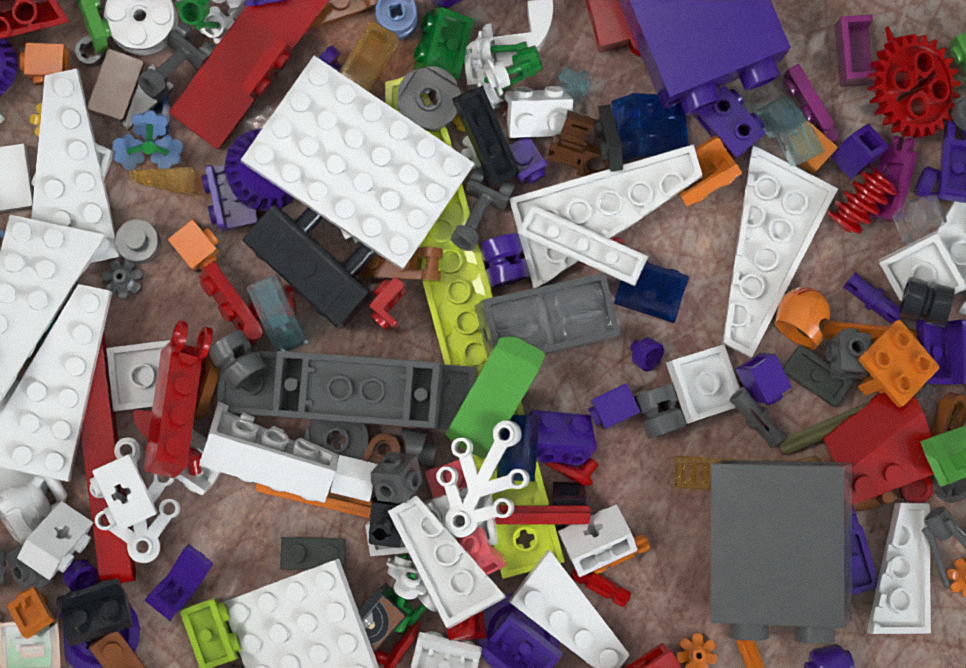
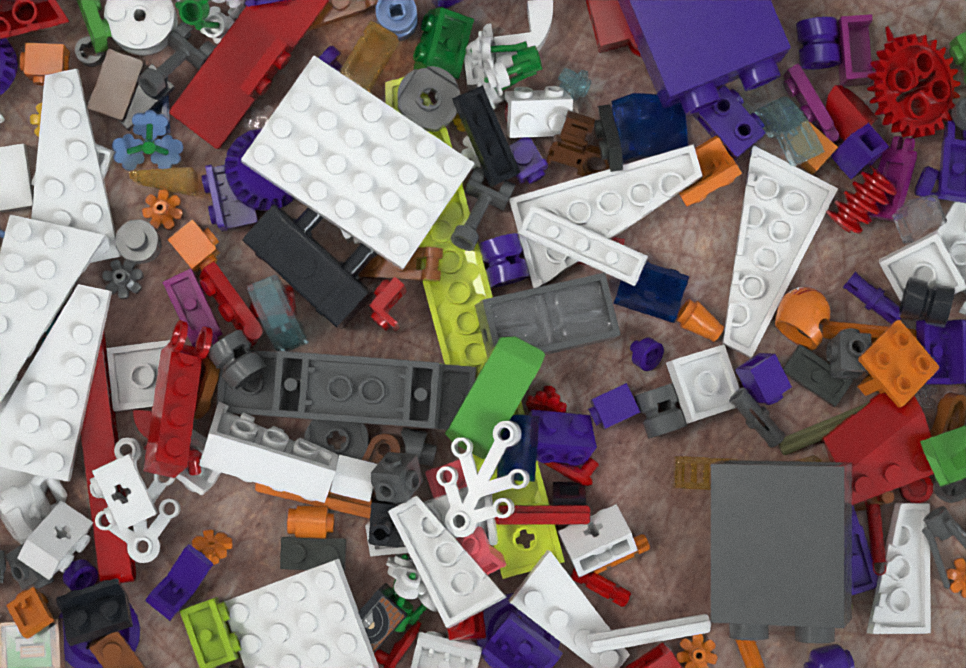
none -> orange plant [142,189,183,230]
none -> magenta hinge [162,268,223,356]
none -> orange plant [192,529,233,565]
none -> orange brick [287,505,334,539]
none -> red plant [526,386,567,413]
none -> white axle [587,614,711,653]
none -> orange cone [675,299,724,342]
none -> dark purple wheel [796,17,842,70]
none -> red brick [826,85,879,141]
none -> red piece [865,496,886,576]

